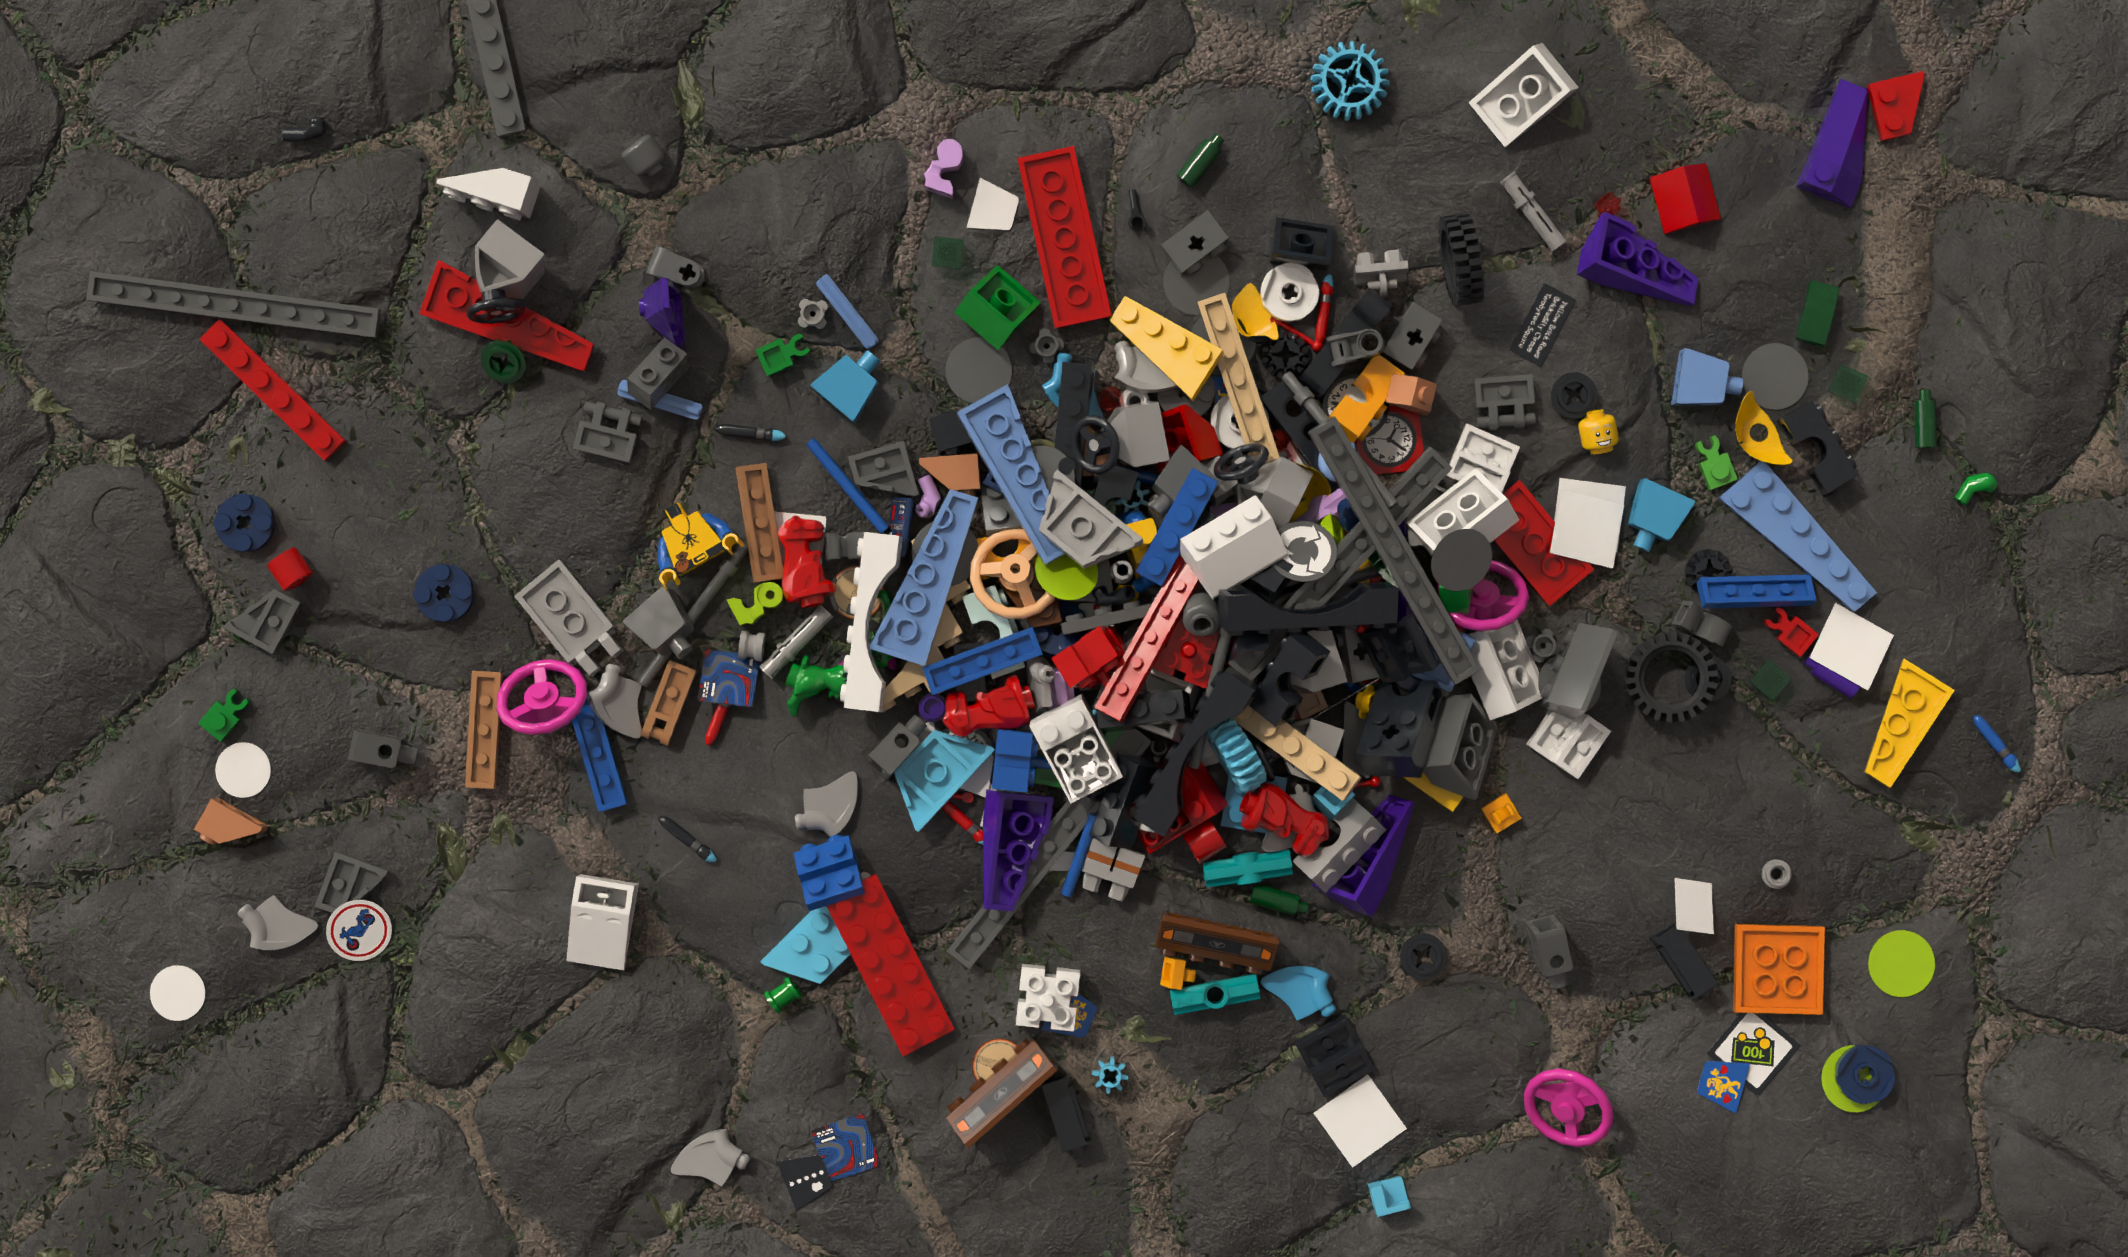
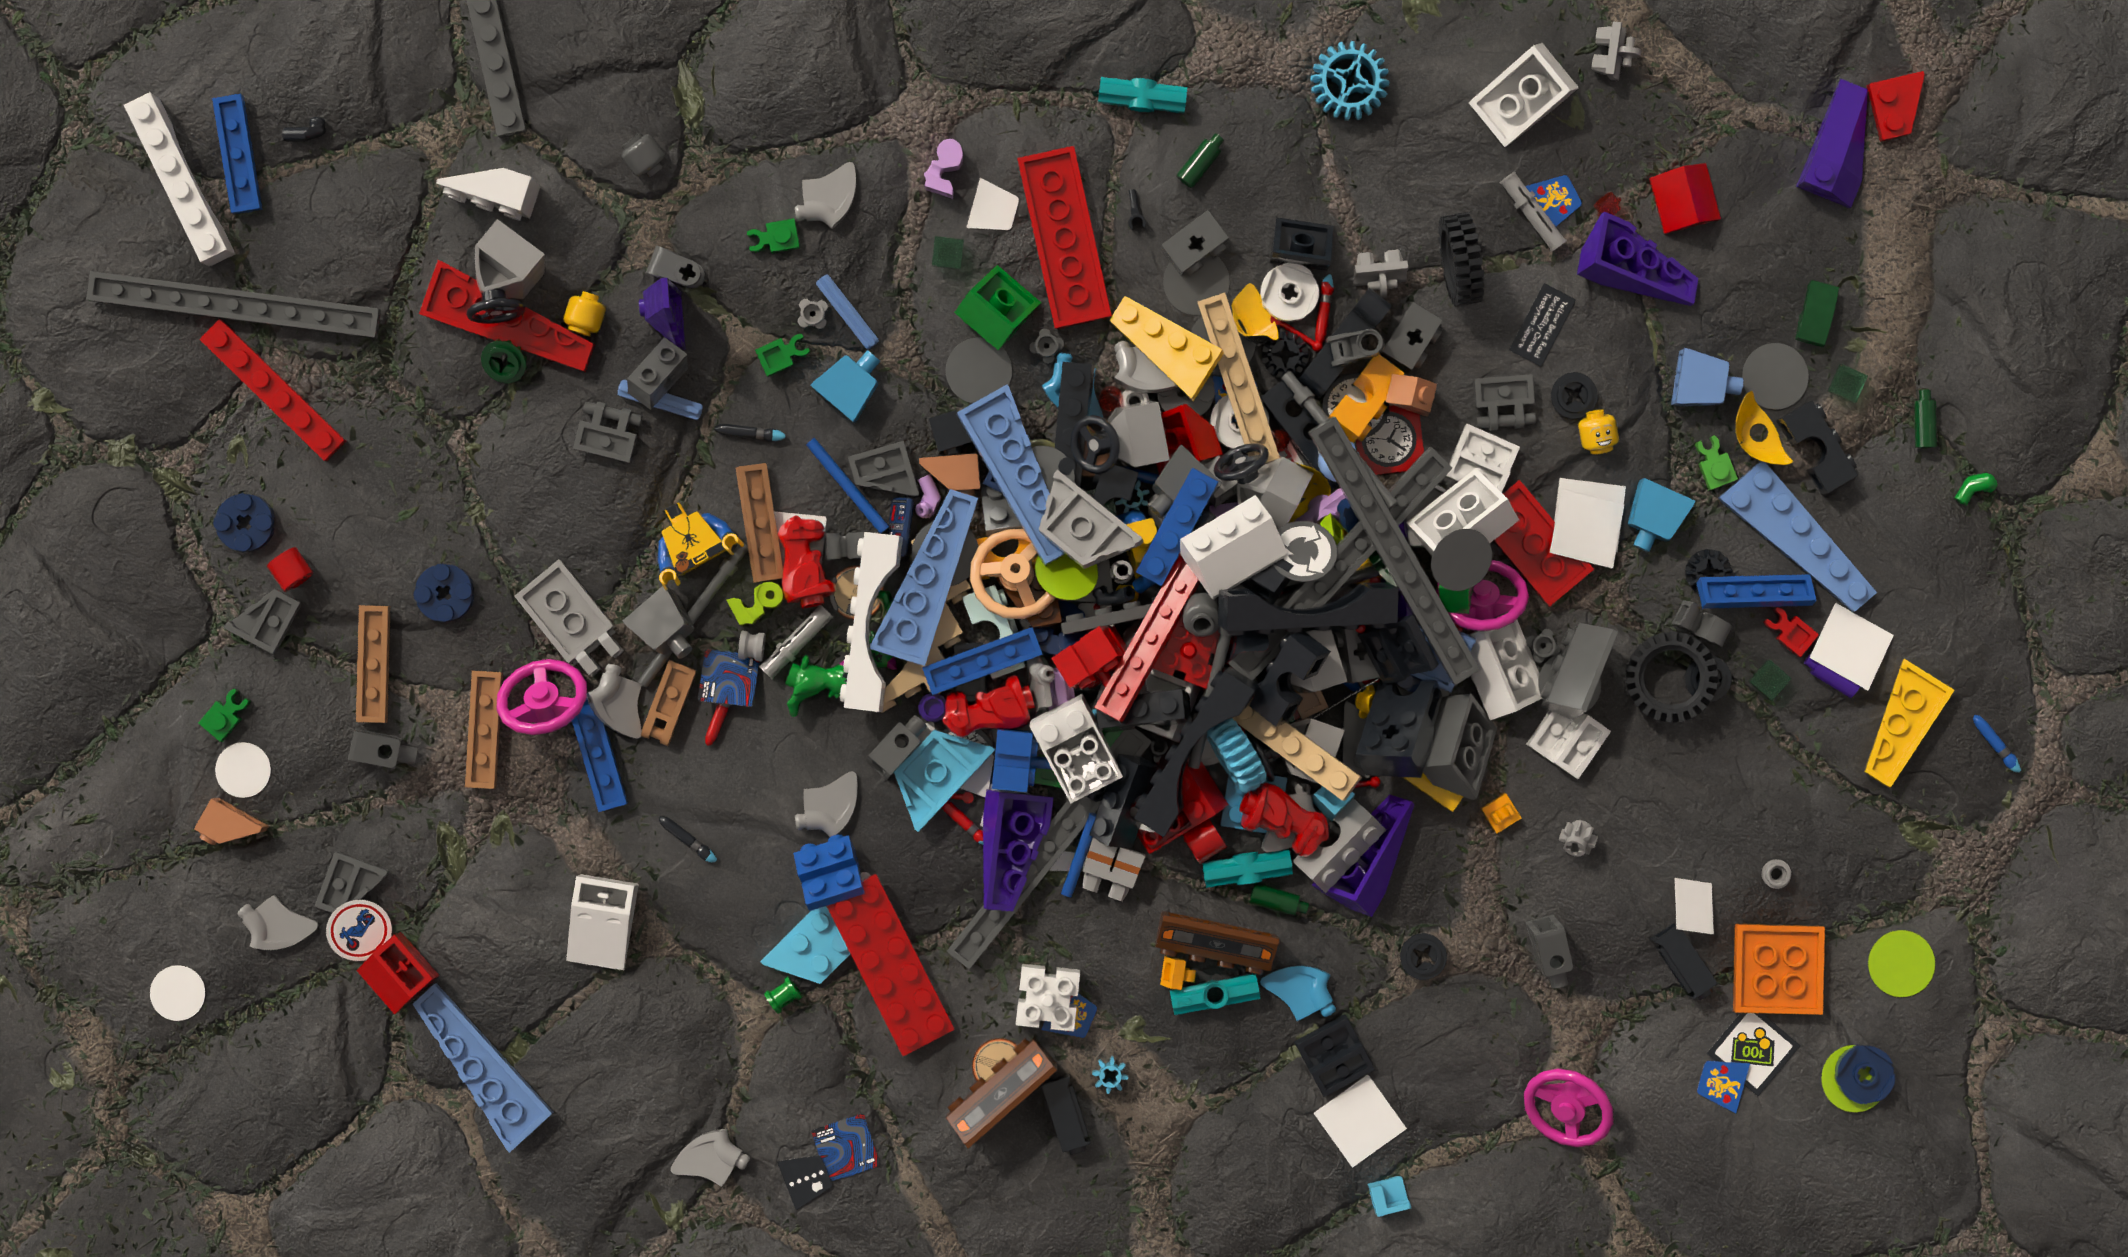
none -> white arch [124,92,235,267]
none -> blue plate [212,94,263,214]
none -> medium nougat plate [356,605,391,723]
none -> red slope [356,932,440,1015]
none -> medium blue wing [413,983,554,1153]
none -> yellow head [563,291,606,337]
none -> green plate [747,218,800,253]
none -> light grey arm [795,162,856,229]
none -> teal piece [1098,77,1188,113]
none -> blue sticker [1525,175,1581,227]
none -> light grey gear [1559,820,1598,856]
none -> light grey hips [1592,22,1642,81]

